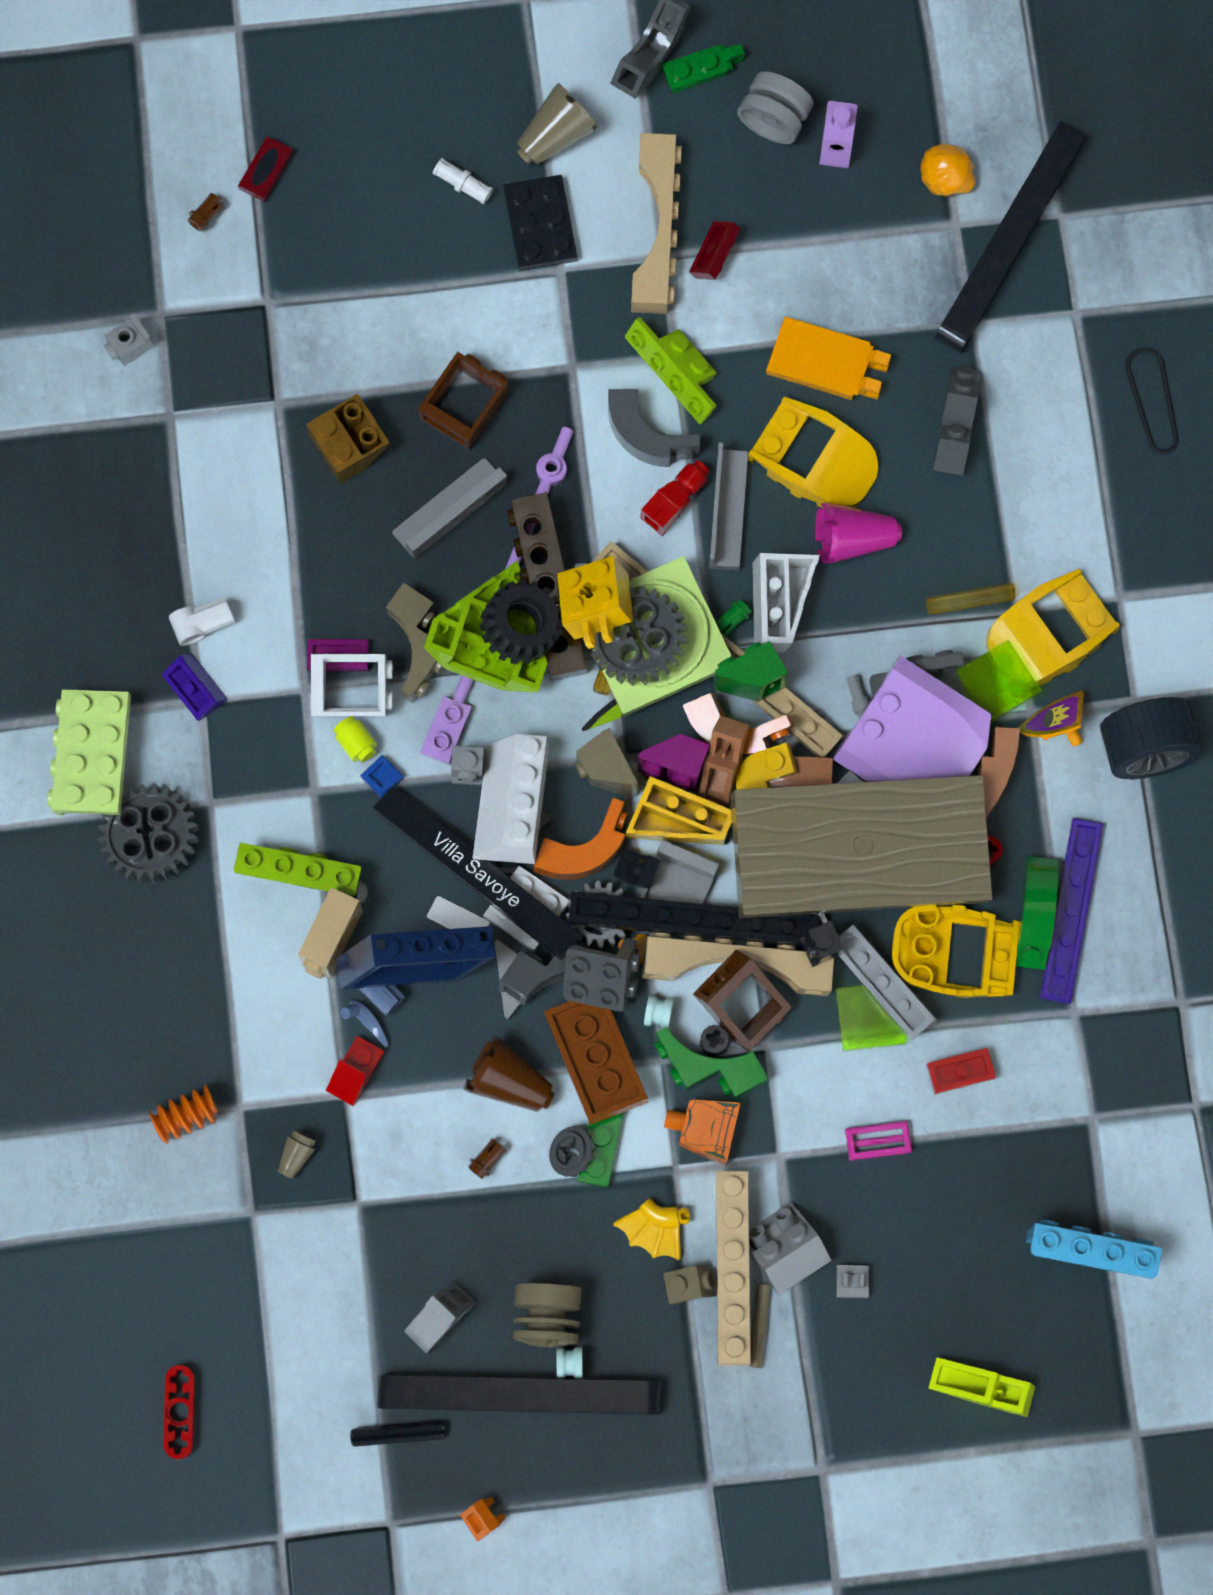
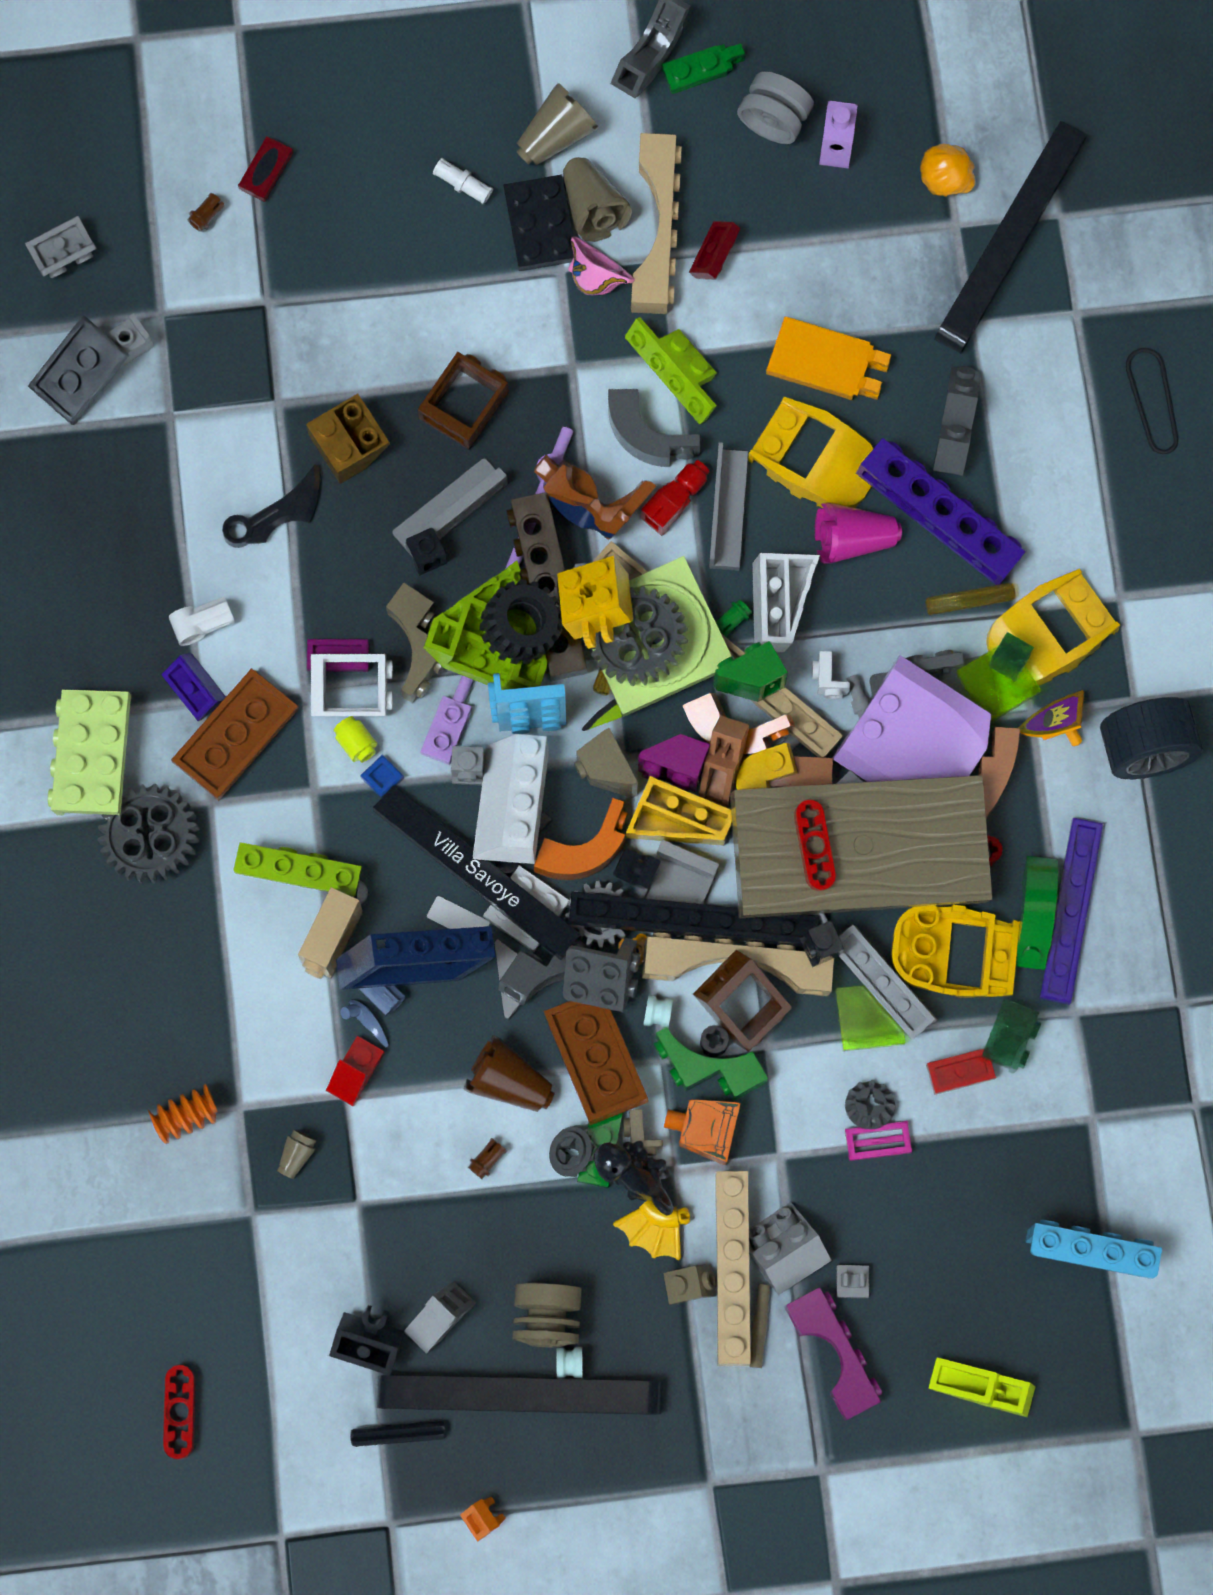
none -> light grey bracket [25,216,97,278]
none -> black tile [28,316,130,425]
none -> dark orange plate [171,668,299,801]
none -> black piece [222,464,320,548]
none -> black brick [329,1305,404,1376]
none -> black bracket [406,528,447,576]
none -> medium azure bracket [488,673,566,734]
none -> dark orange hips [534,455,656,540]
none -> dark tan cone [563,157,632,242]
none -> bright pink hat [568,237,635,295]
none -> black animal [593,1141,674,1216]
none -> dark tan bracket [623,1109,663,1156]
none -> magenta arch [785,1287,882,1421]
none -> red beam [794,800,836,891]
none -> white bracket [812,651,850,699]
none -> dark grey gear [845,1080,895,1129]
none -> dark purple brick [856,438,1026,587]
none -> clear green bracket [981,998,1041,1074]
none -> clear green brick [989,632,1034,681]

